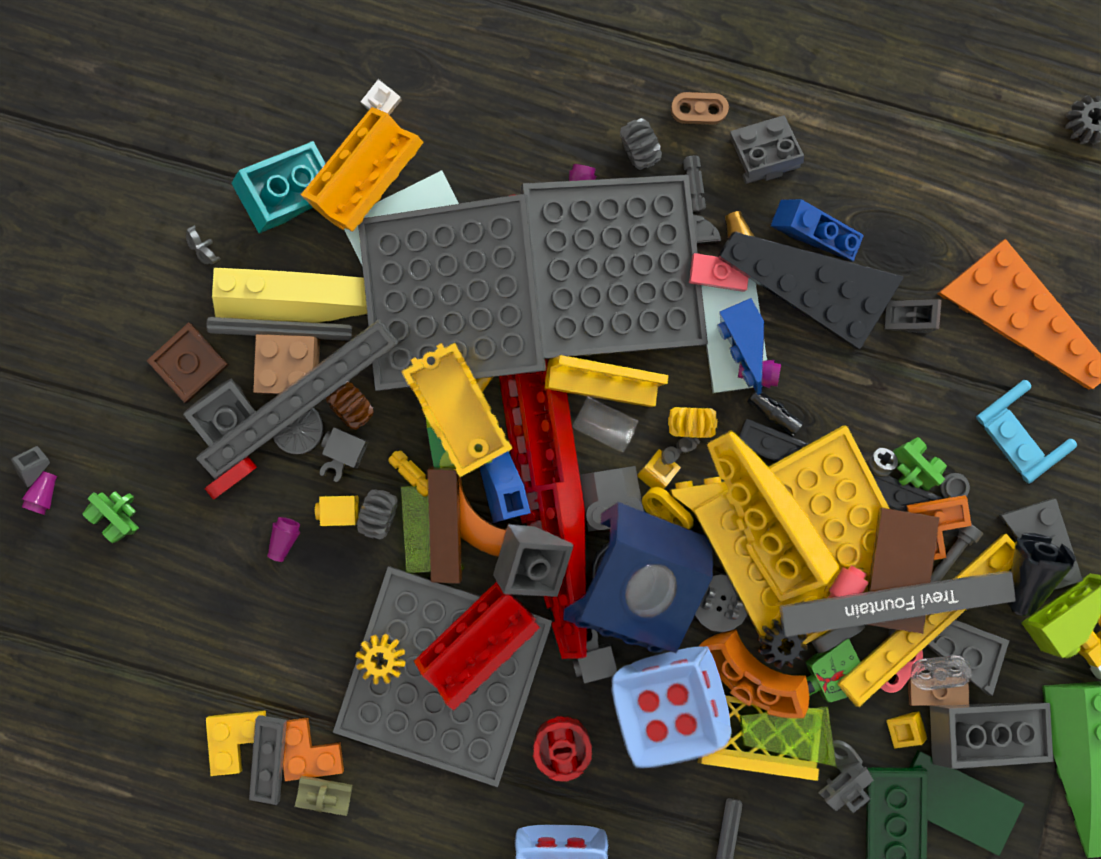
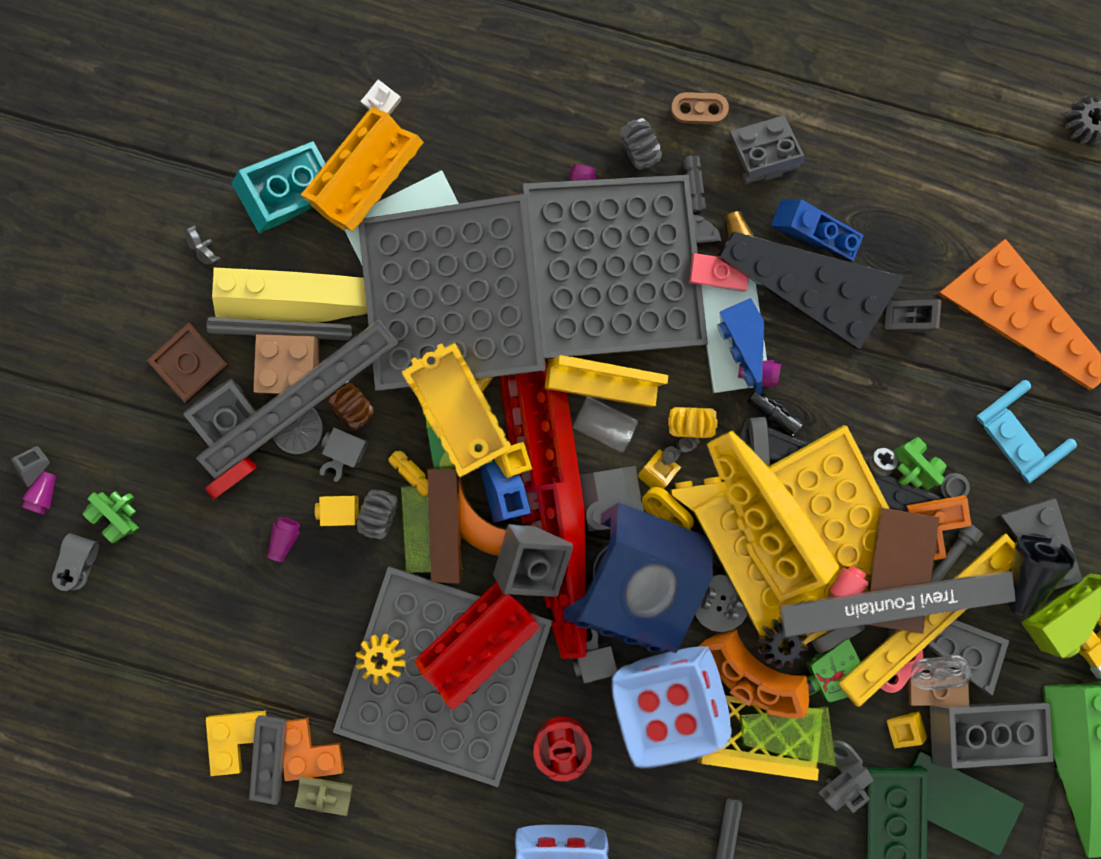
none -> dark grey piece [52,533,99,591]
none -> yellow slope [494,442,532,478]
none -> dark grey beam [749,417,770,468]

